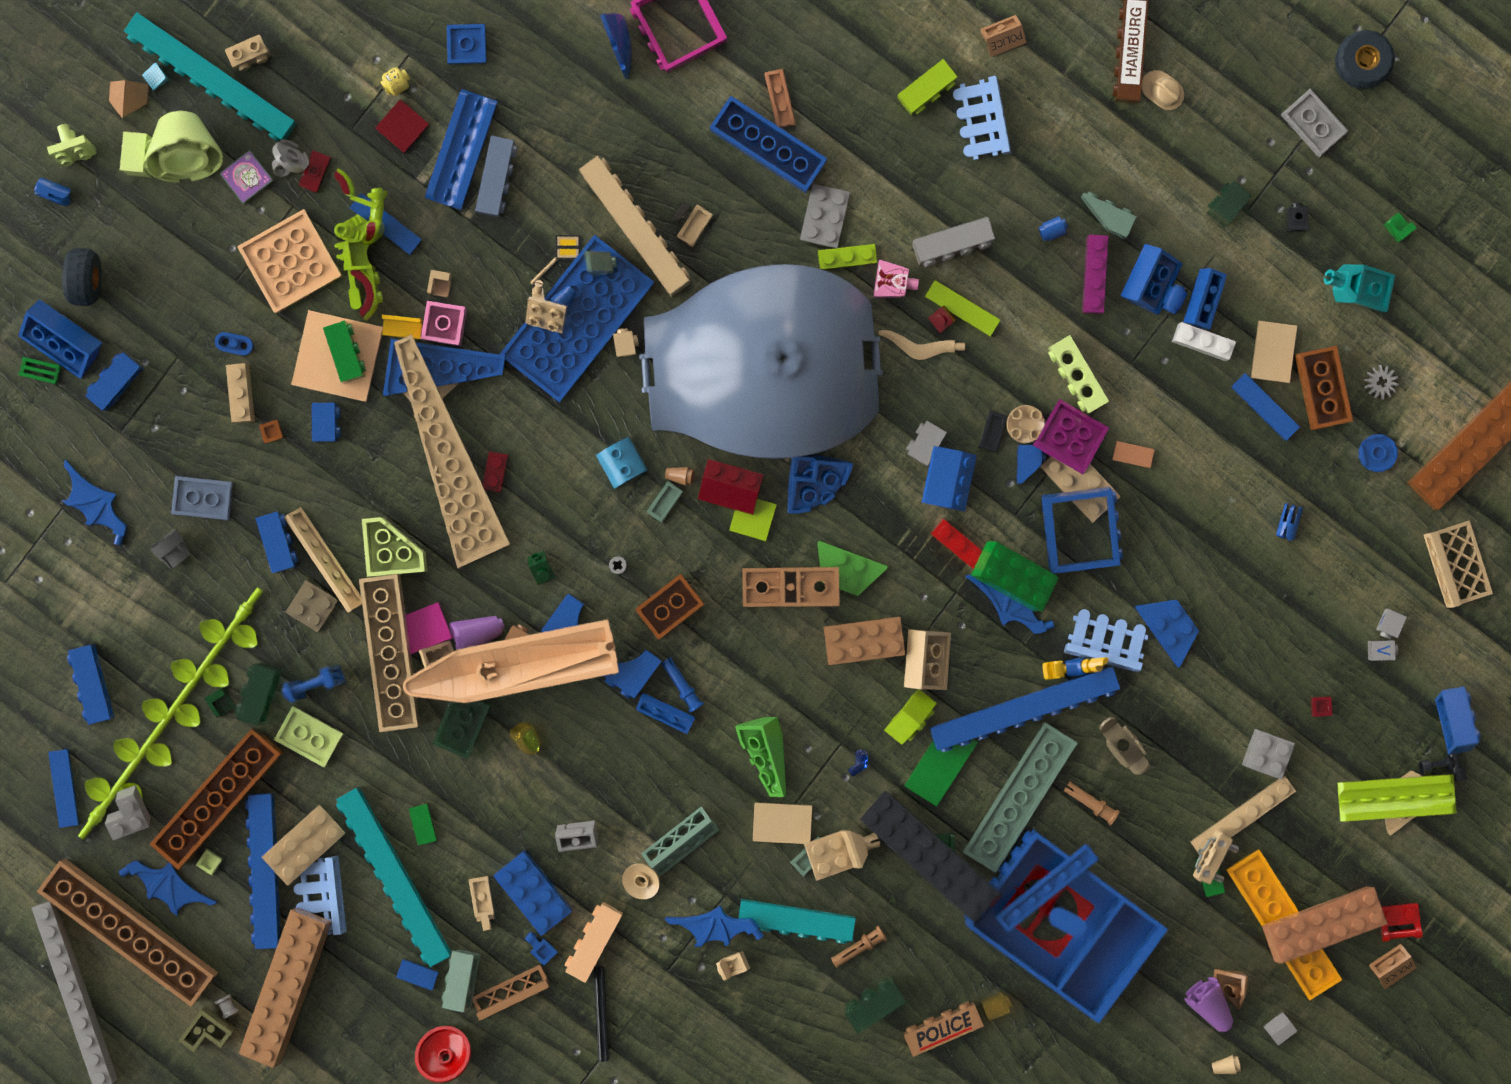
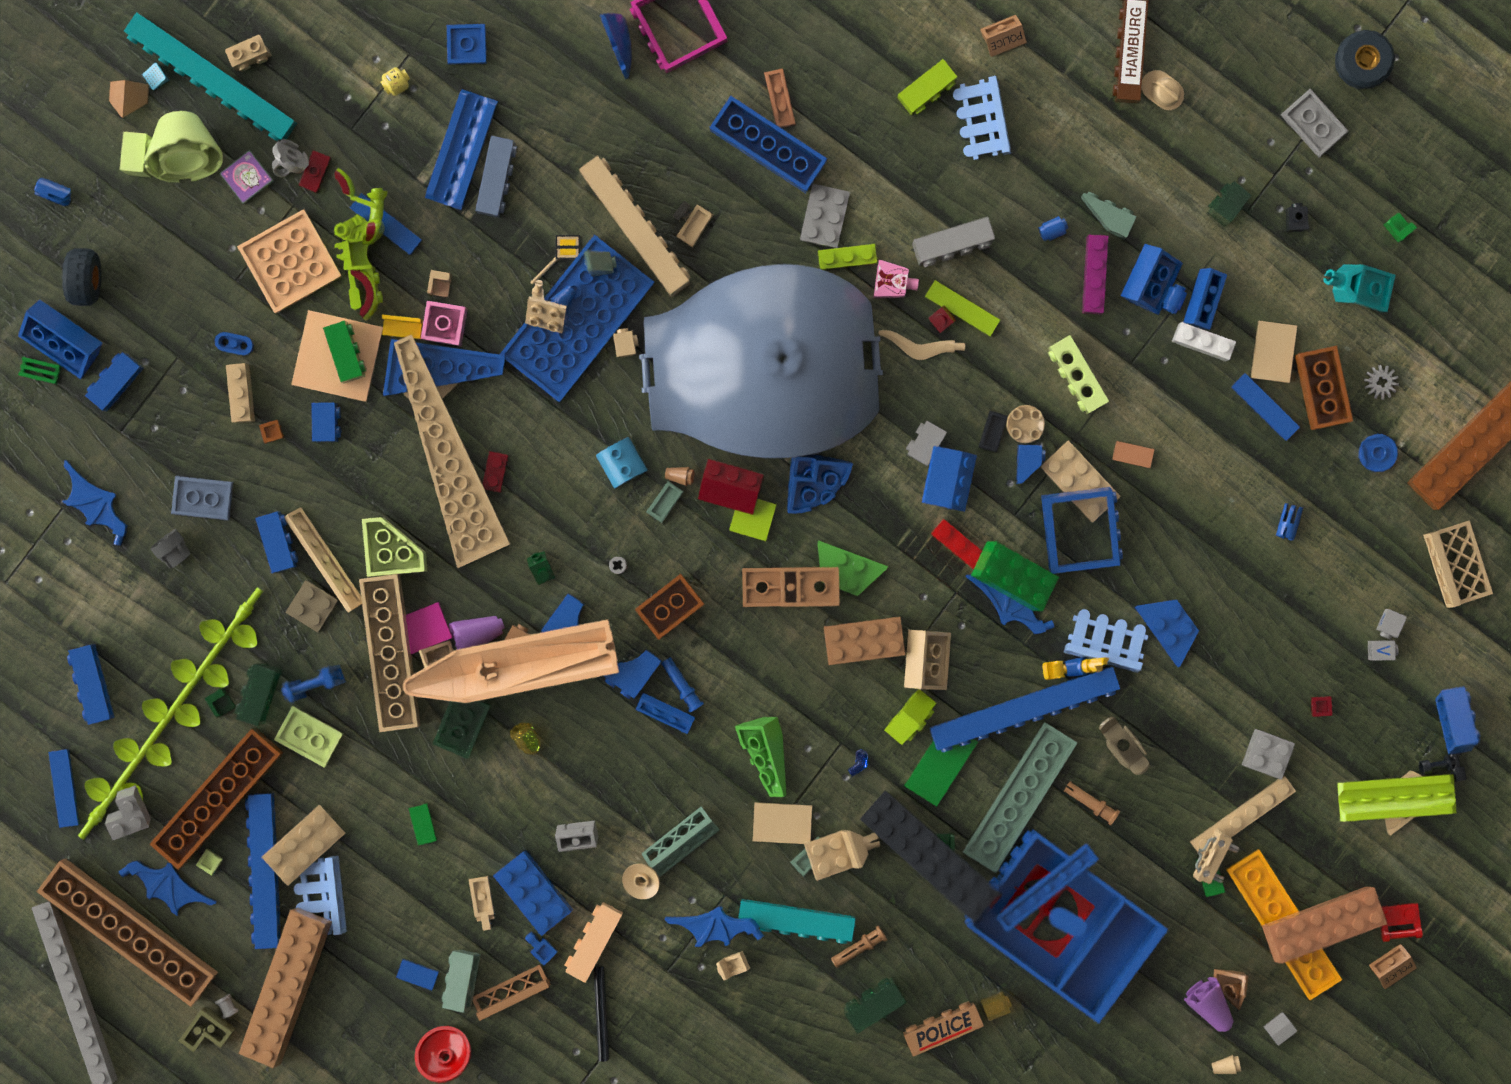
yellowish green plate [47,124,97,166] -> none
teal brick [336,787,452,967] -> none
dark red tile [375,99,429,154] -> none
magenta plate [1033,399,1109,475] -> none

